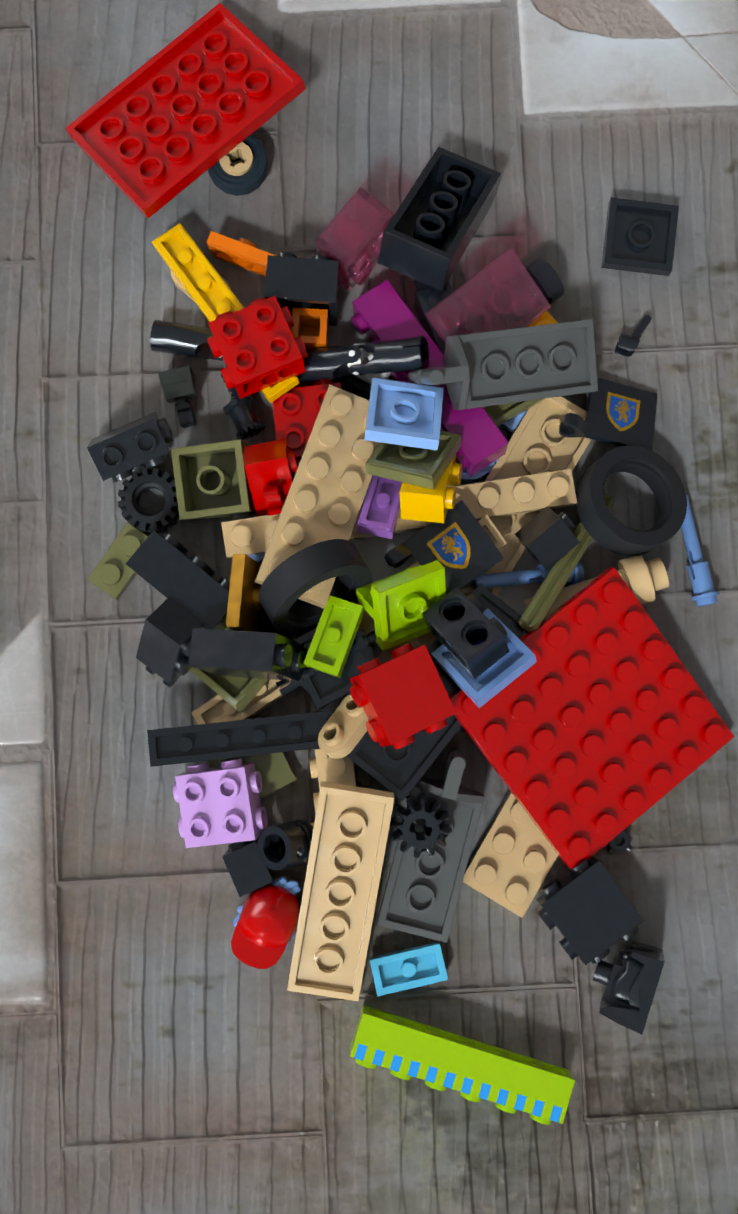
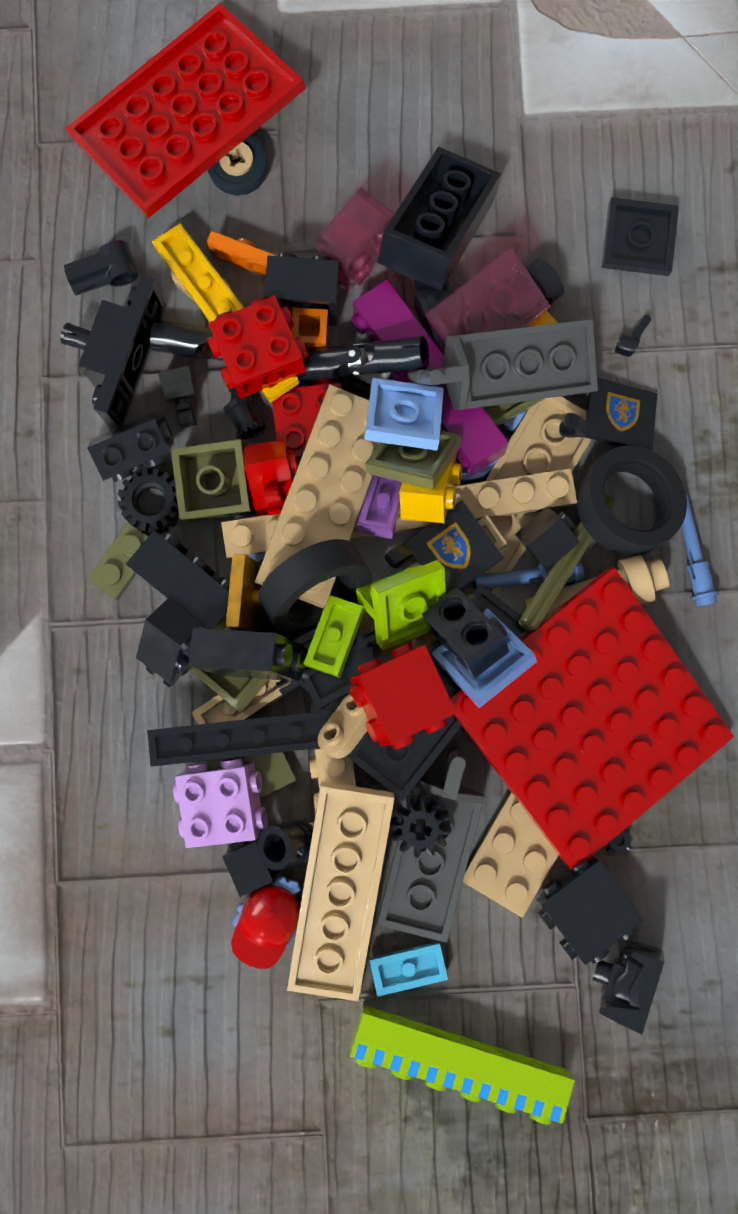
none -> black brick [60,275,166,429]
none -> black piece [64,240,138,296]

